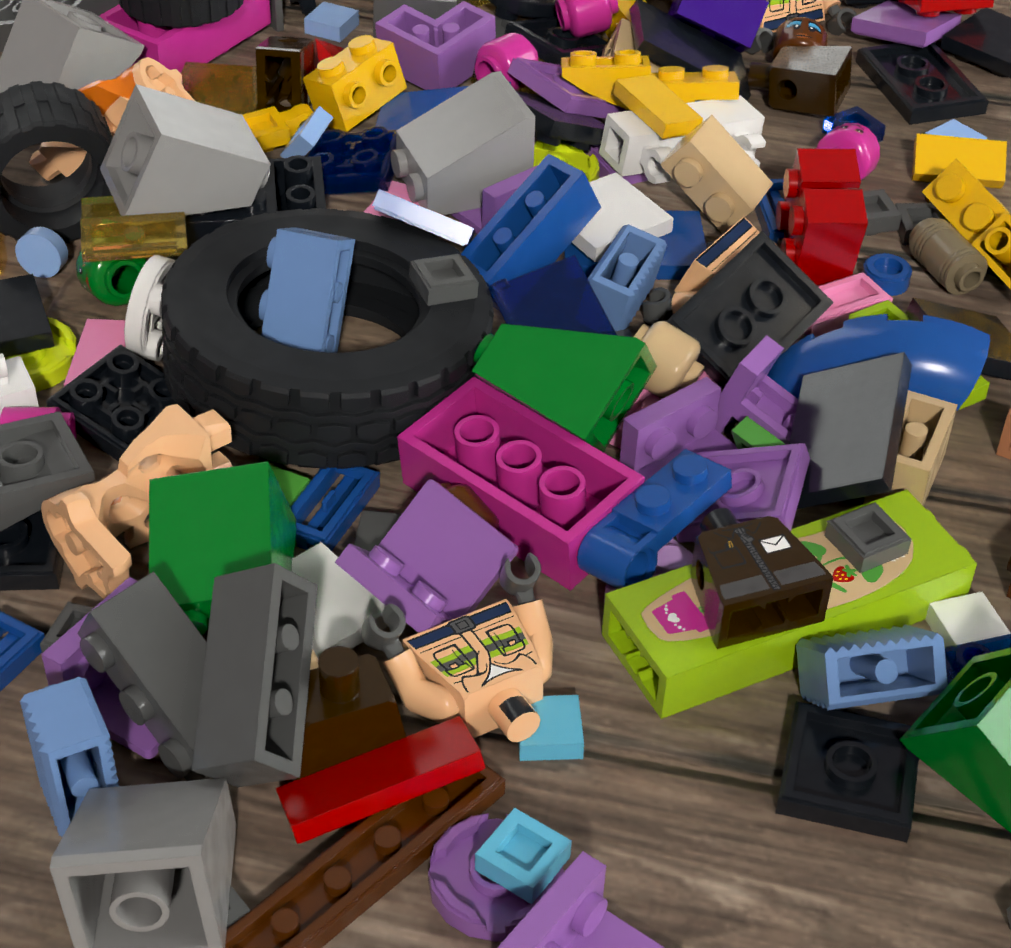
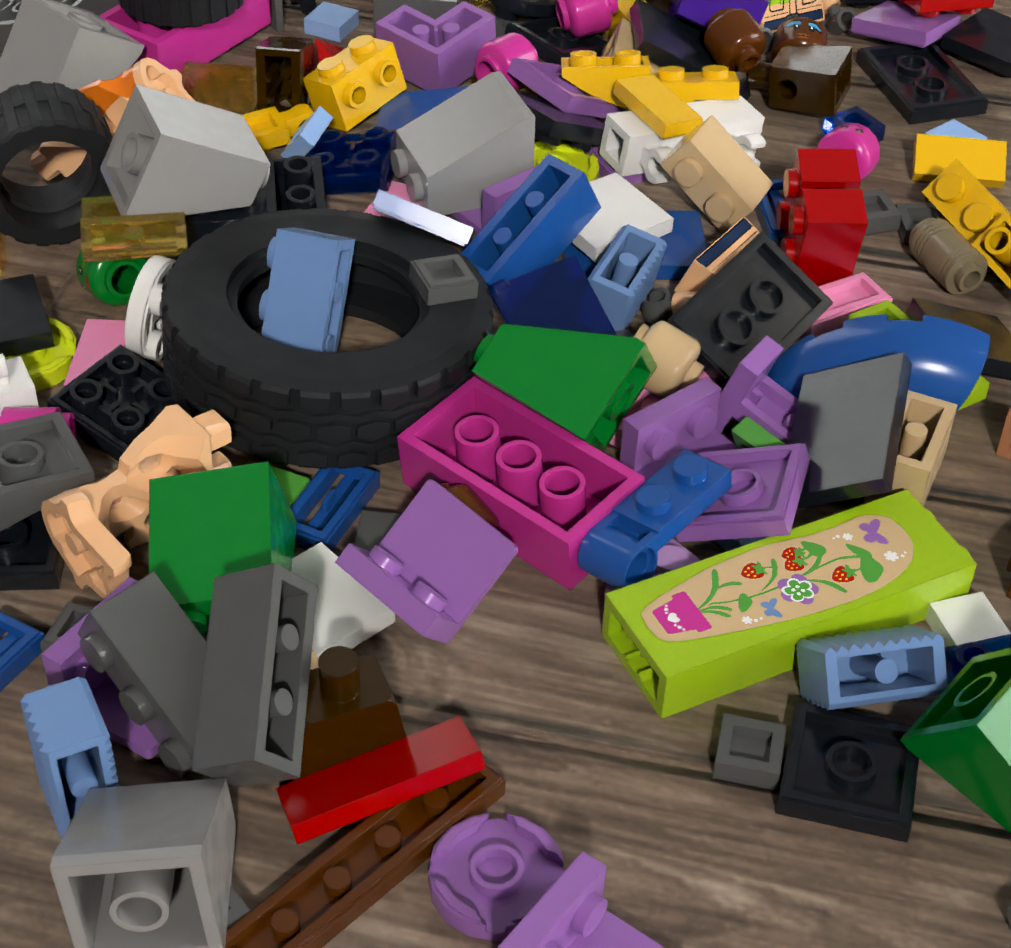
light blue tile [15,227,68,278] -> none
light nougat torso [361,553,553,742] -> none
medium azure tile [475,808,572,904] -> none
medium azure tile [518,695,584,761] -> none
dark brown torso [691,508,833,649] -> none
dark grey tile [824,502,912,573] -> none
blue tile [862,253,912,296] -> none
none -> reddish brown head [703,8,767,72]
none -> dark grey tile [712,713,787,791]

